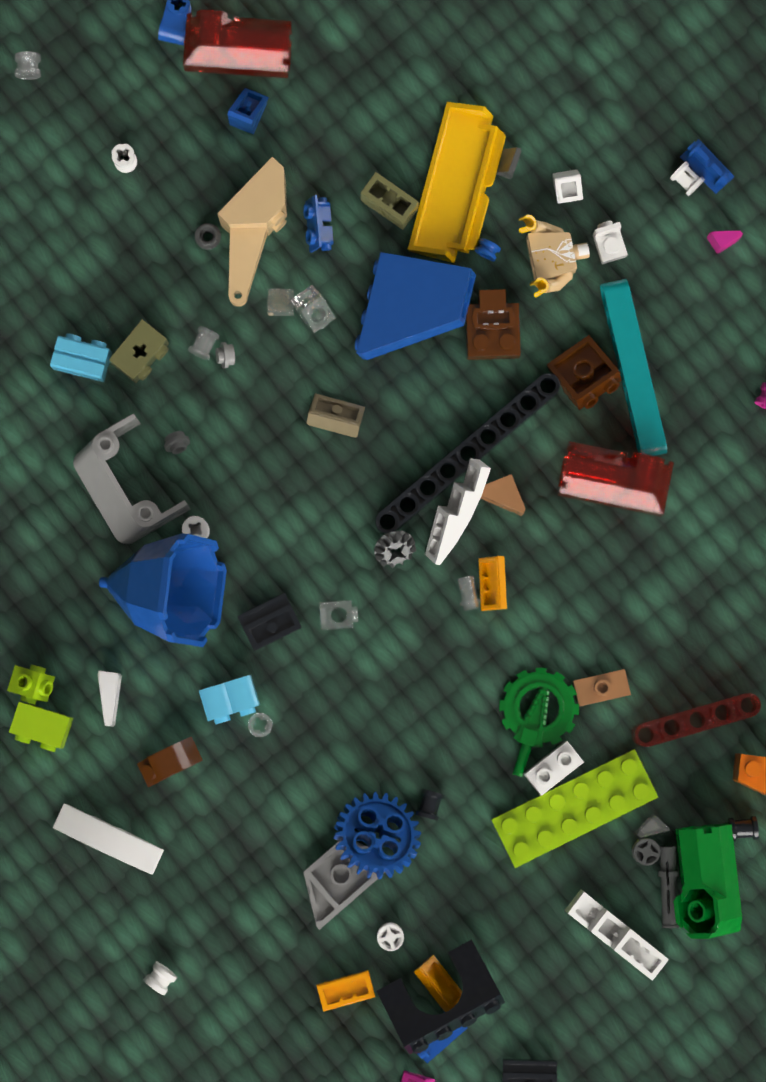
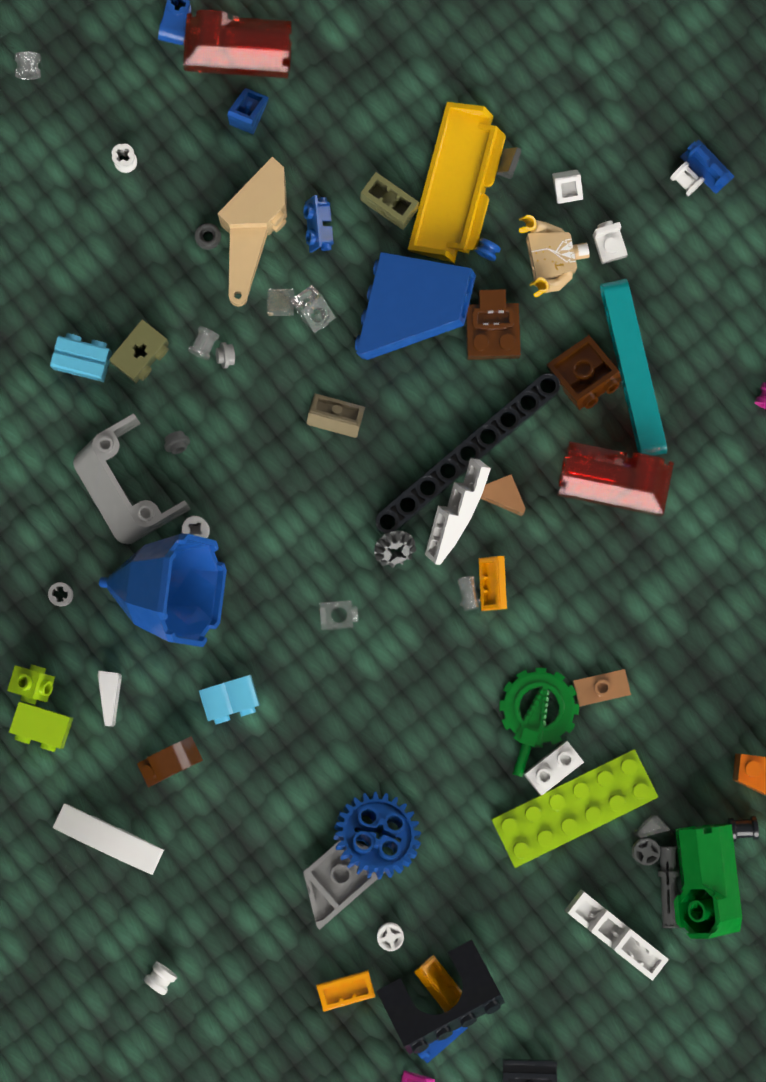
black plate [237,593,302,651] -> none
clear bush [248,713,273,737] -> none
black bush [415,788,445,821] -> none
clear red beam [631,693,761,747] -> none
dark pink slope [707,231,743,253] -> none
none -> light grey bush [48,582,74,607]

